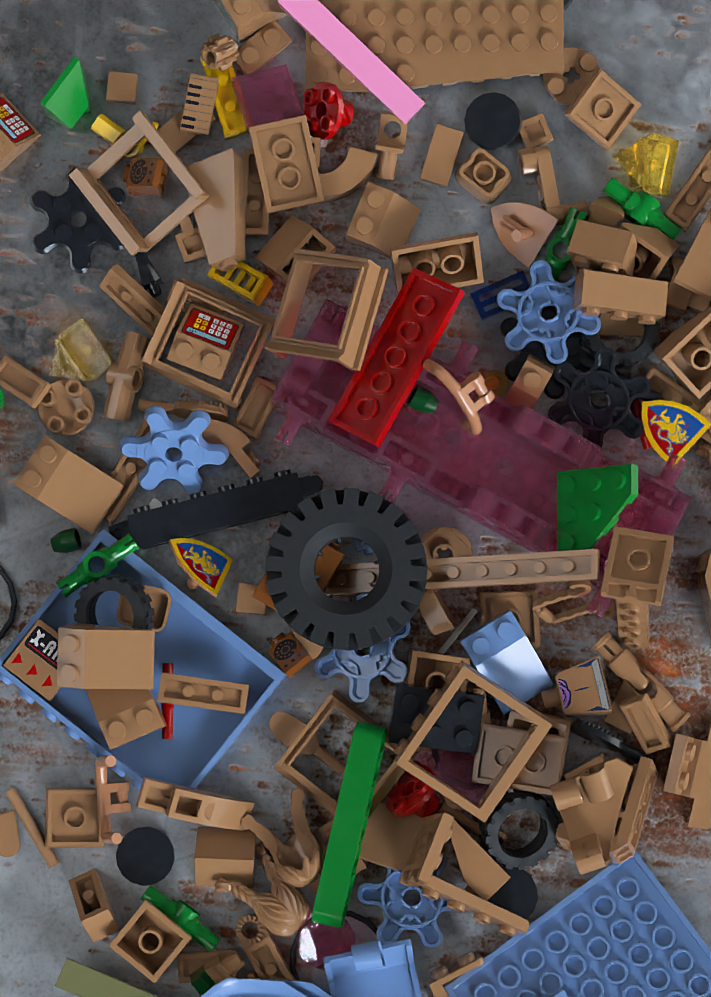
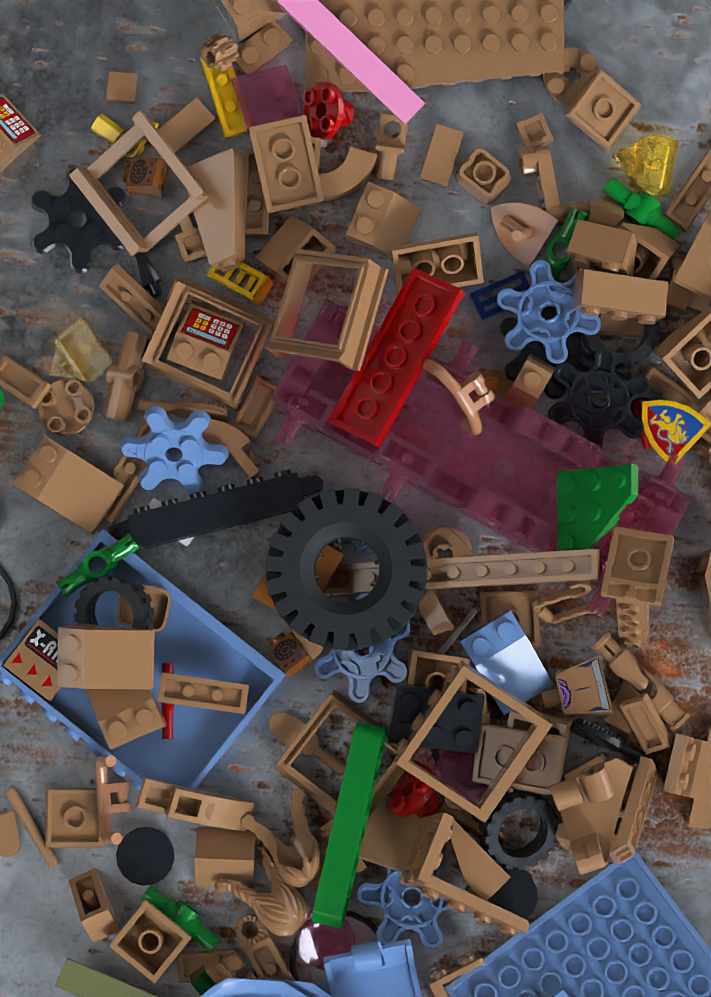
green slope [40,56,91,129] -> none
dark green hose [50,527,82,553] -> none
shield [169,538,233,597] -> none
medium nougat tile [180,74,219,136] -> none
medium nougat tile [236,583,266,615] -> none
dark green hose [407,385,439,414] -> none
black tile [464,92,522,151] -> none

